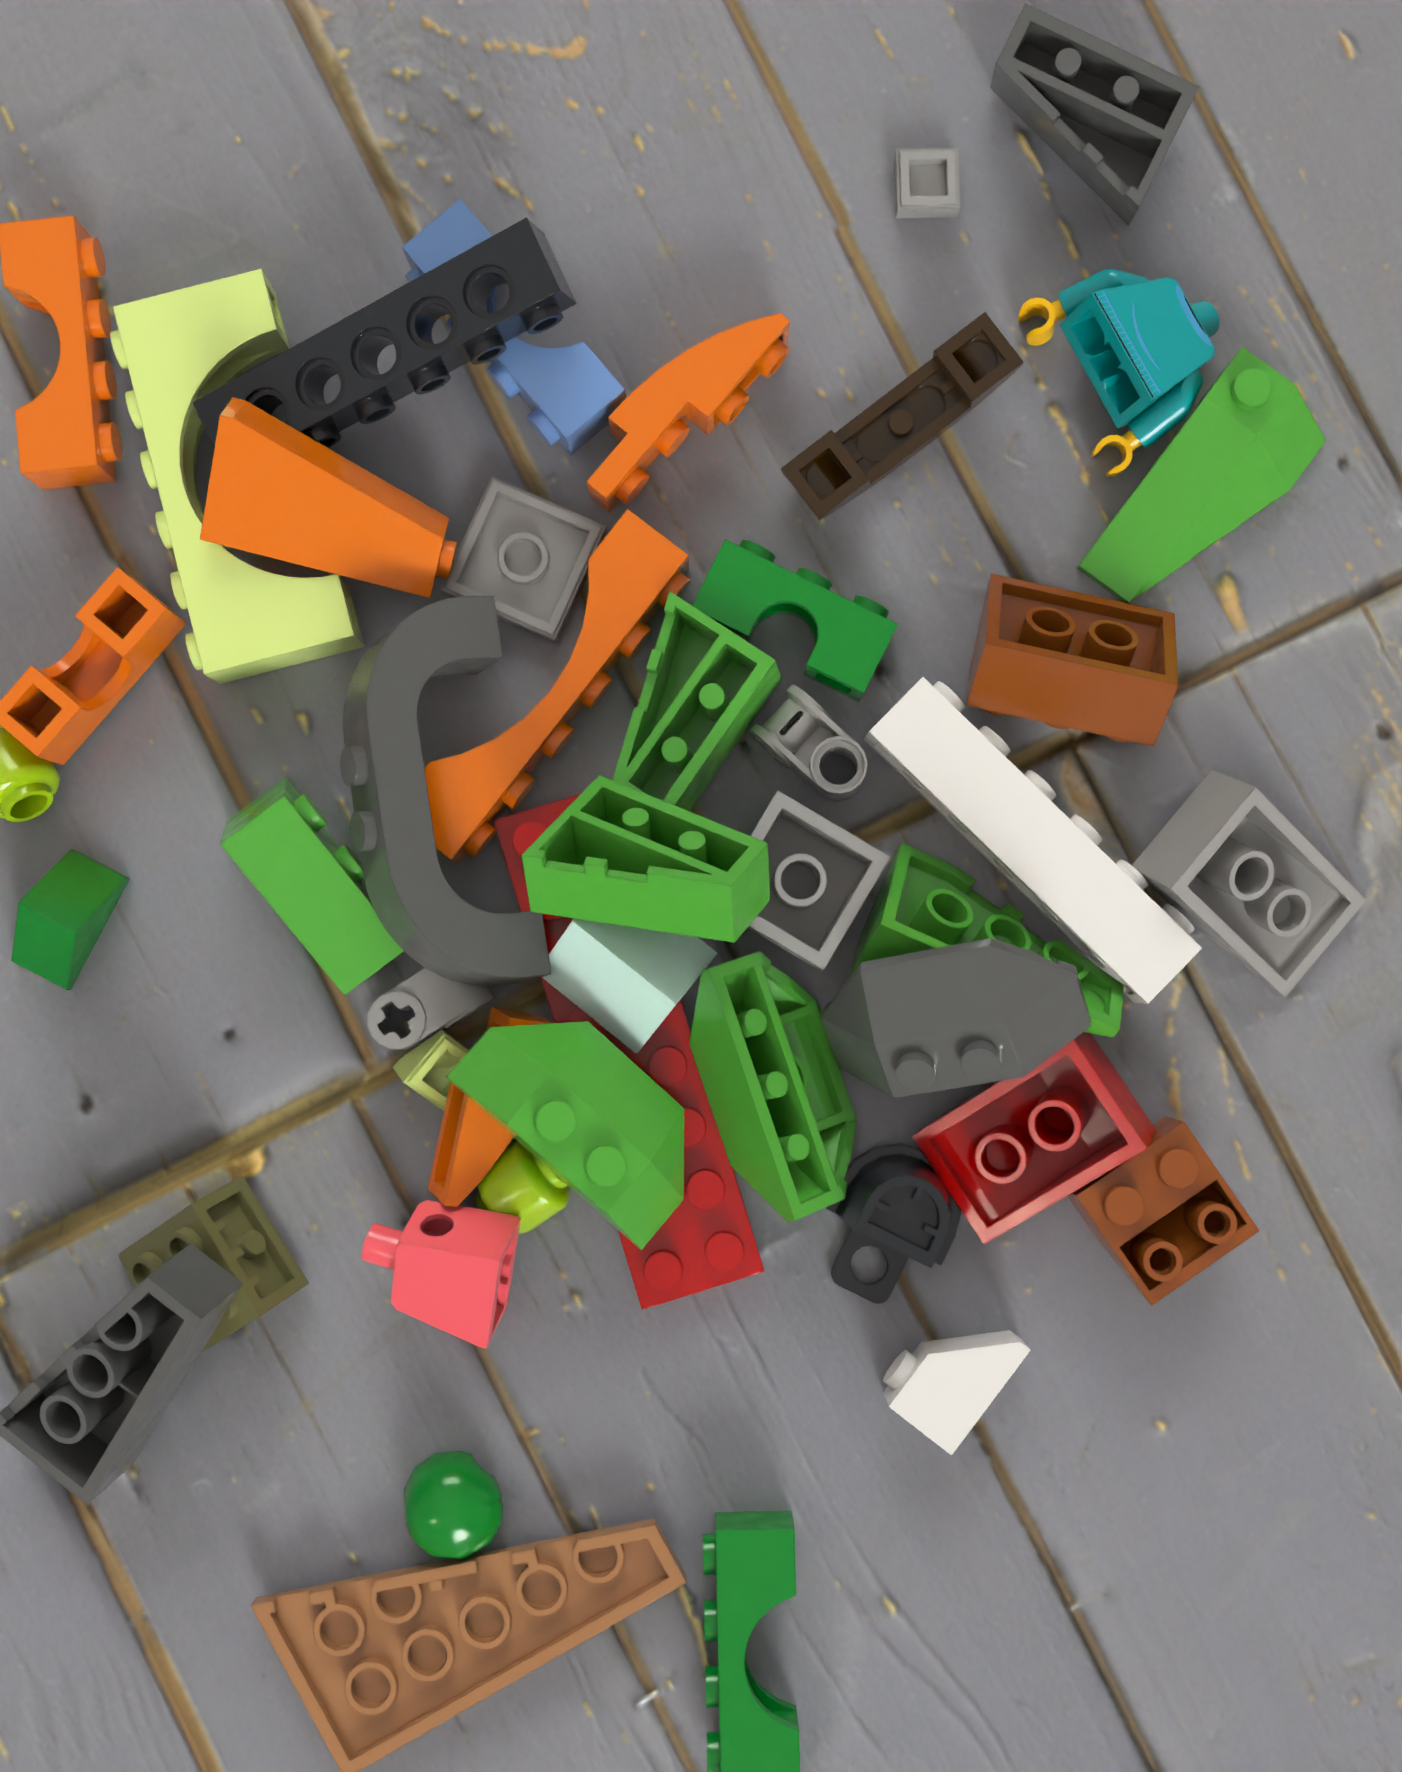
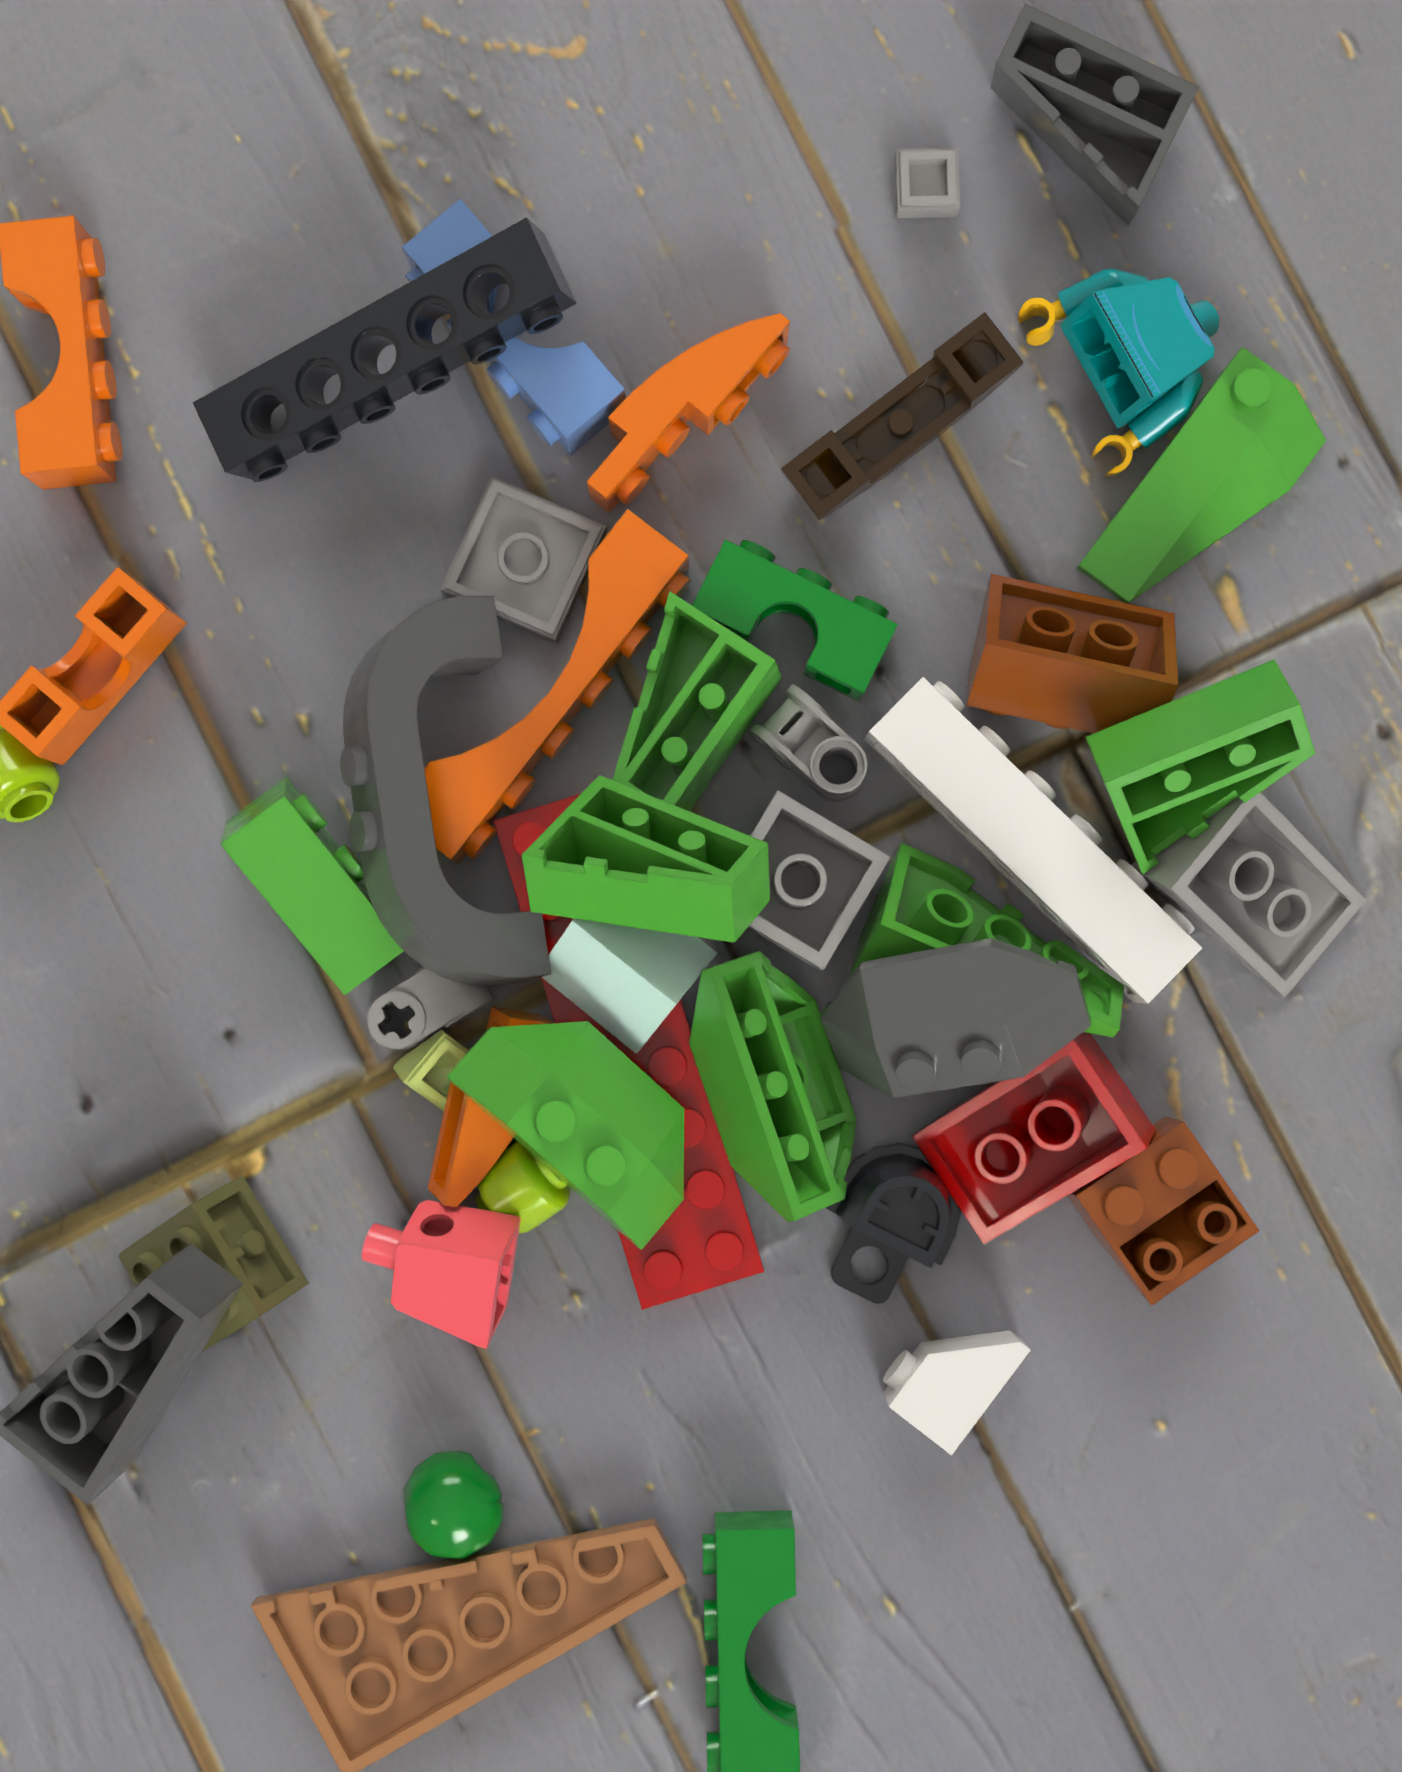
green slope [11,849,130,990] -> none
yellowish green arch [110,269,365,684] -> none
orange slope [200,397,457,598] -> none
none -> bright green wedge [1086,659,1316,875]

